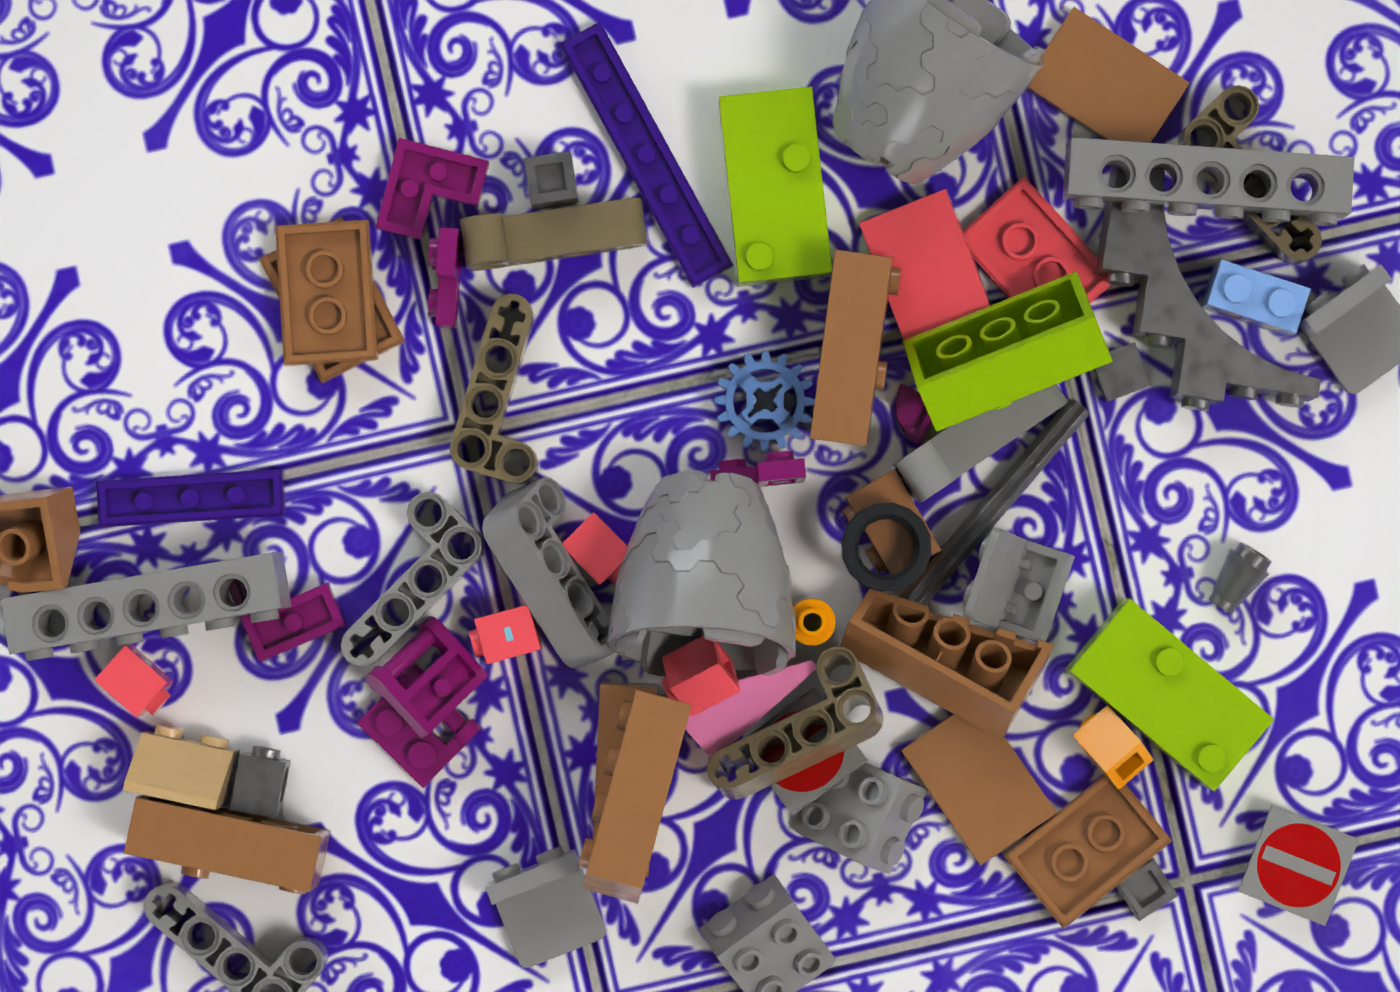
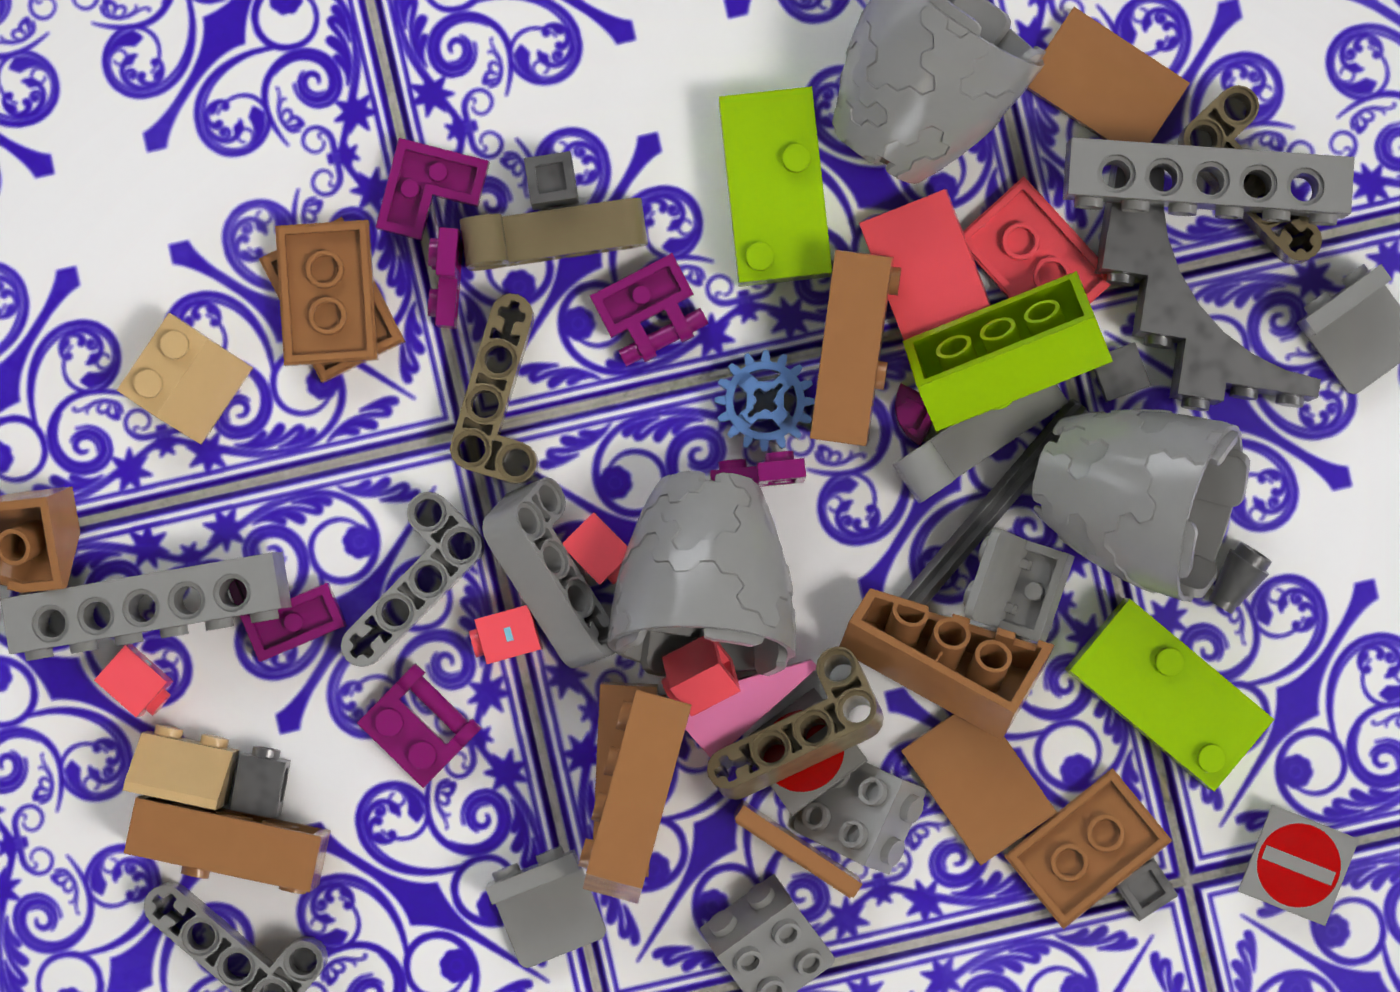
dark purple tile [96,469,286,528] -> none
magenta plate [365,616,489,739] -> none
dark purple tile [559,22,734,288] -> none
light orange brick [793,598,836,646] -> none
black tyre [841,503,931,592] -> none
medium nougat brick [842,469,941,575] -> none
light orange brick [1072,705,1154,790] -> none
light blue brick [1200,260,1311,337] -> none
none -> tan slope [117,313,253,445]
none -> magenta plate [590,253,709,367]
none -> medium nougat tile [734,800,863,898]
none -> light grey piece [1032,409,1250,602]

